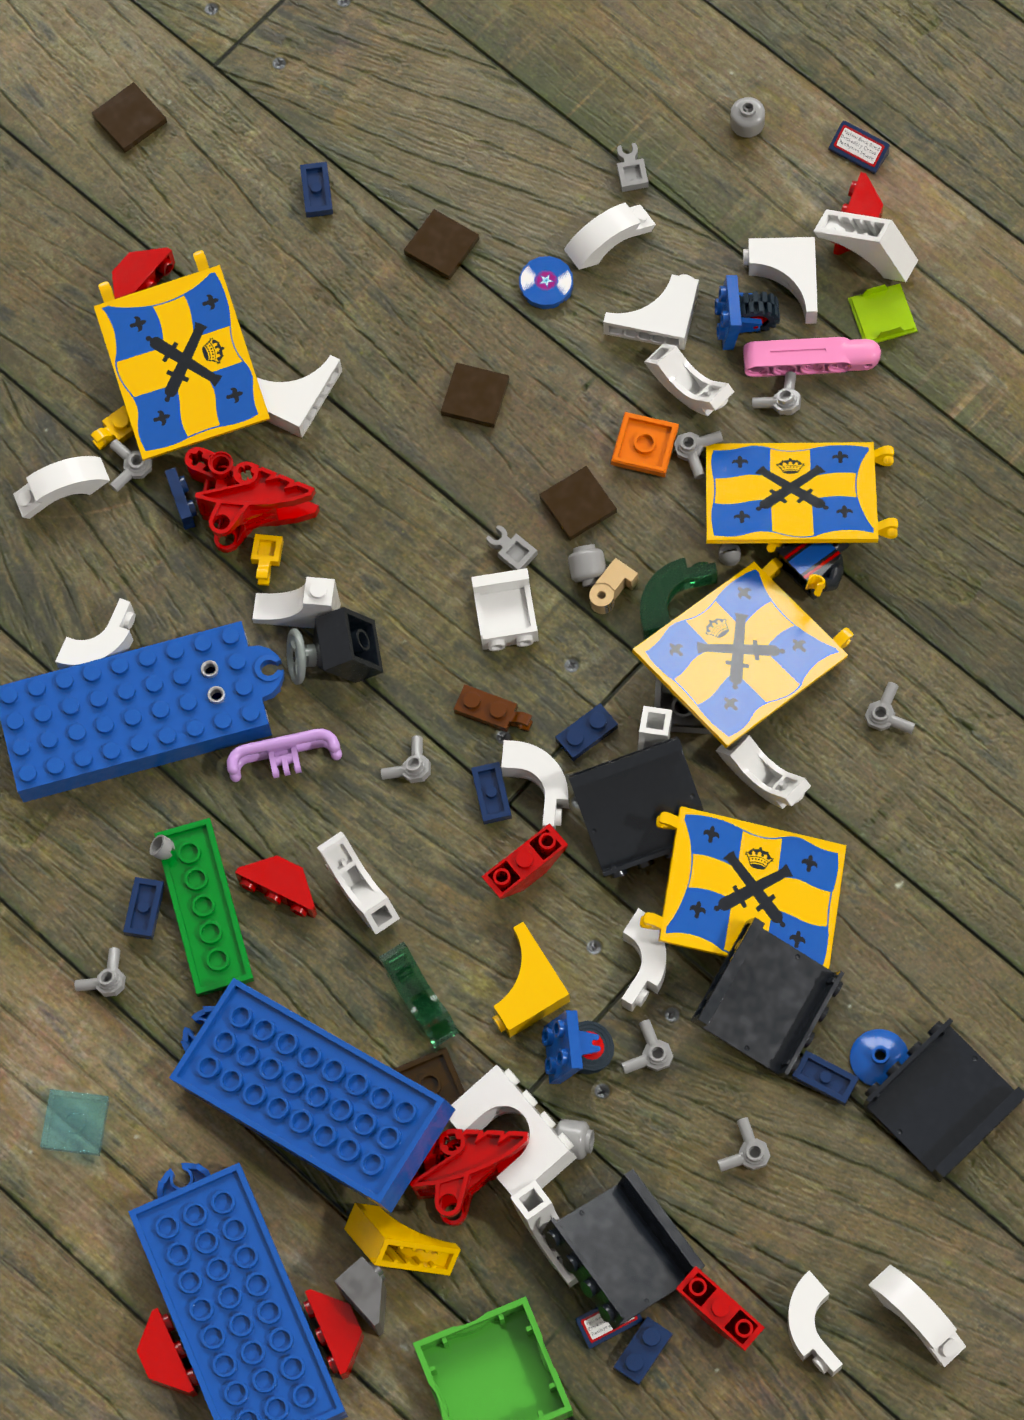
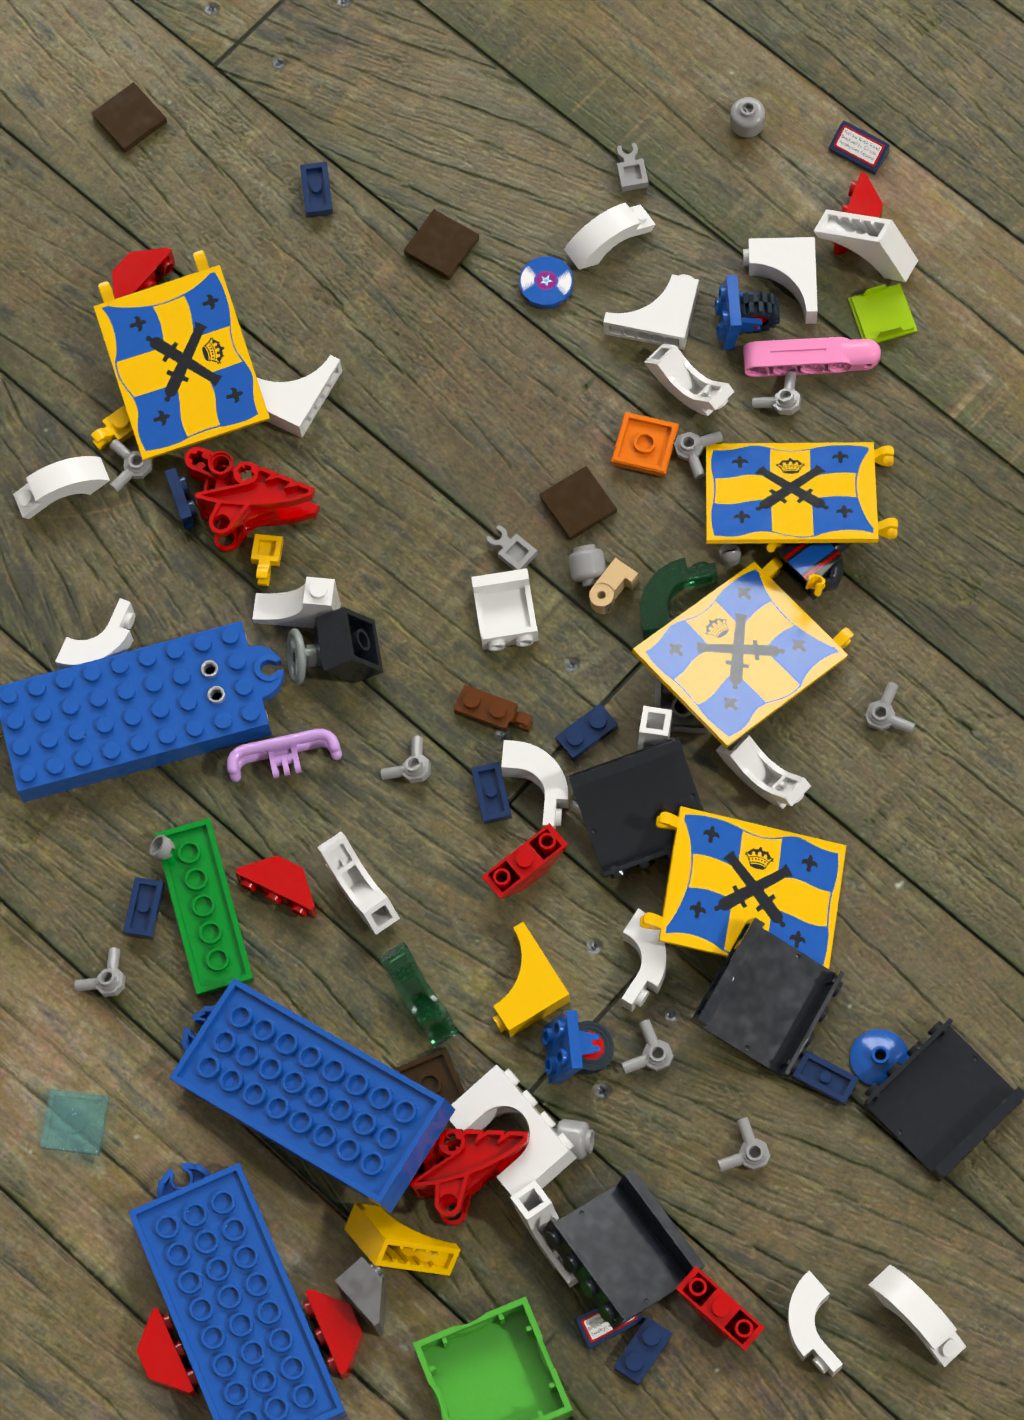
dark brown tile [441,363,510,428] -> none

